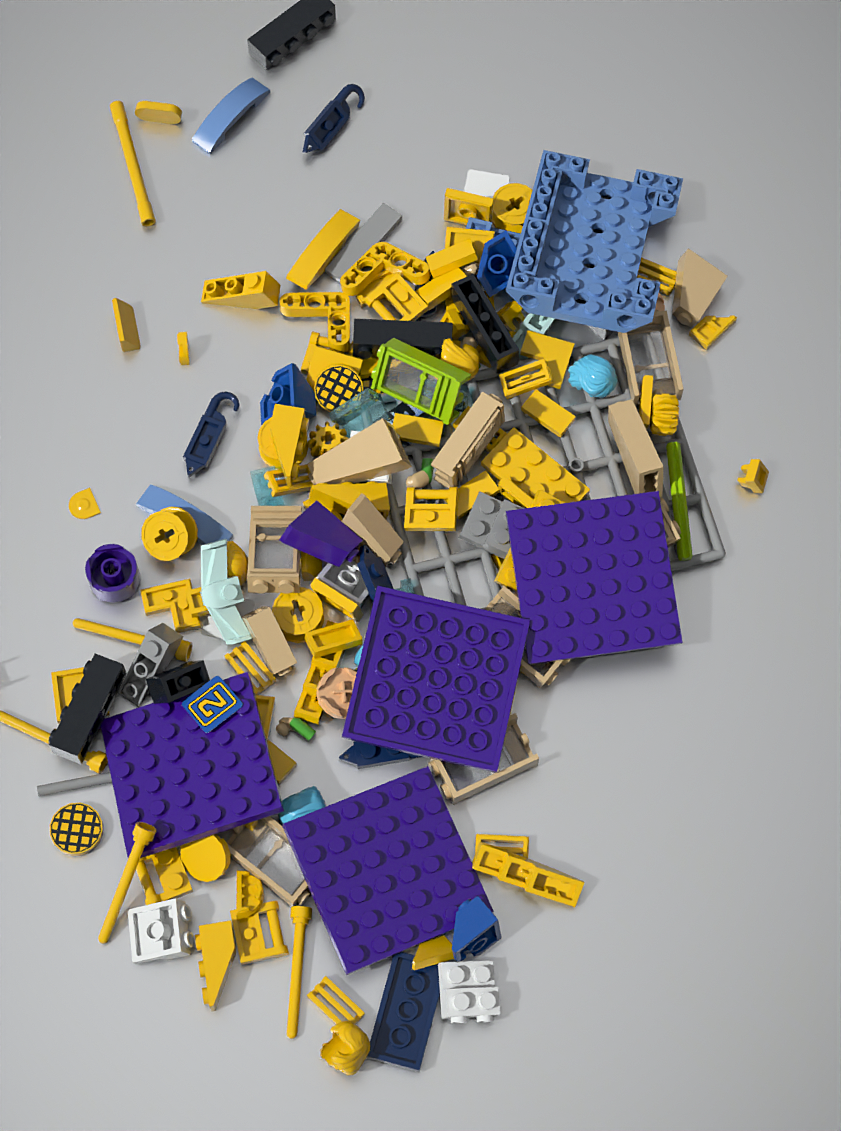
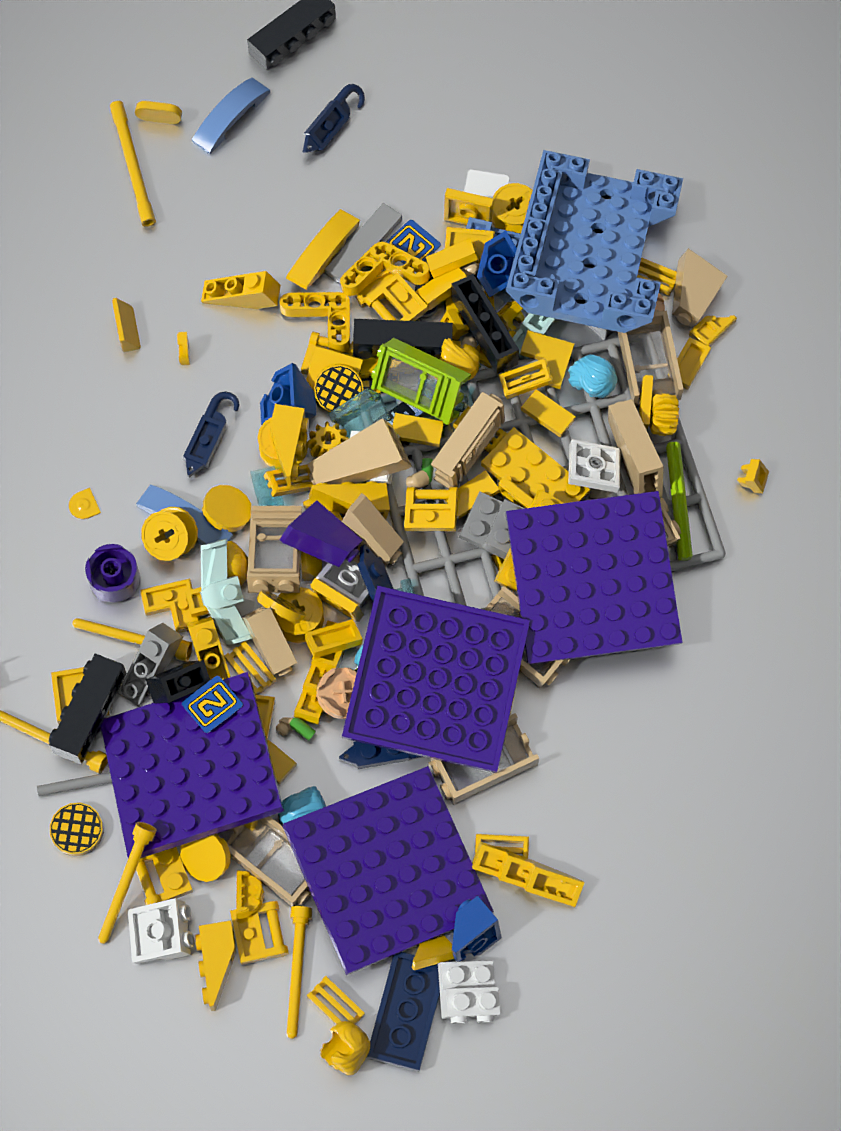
none -> yellow slope [187,617,231,680]
none -> yellow tile [202,485,251,532]
none -> yellow tile [257,590,306,624]
none -> sticker [386,220,441,268]
none -> white piece [568,439,620,493]
none -> yellow tile [667,337,711,390]

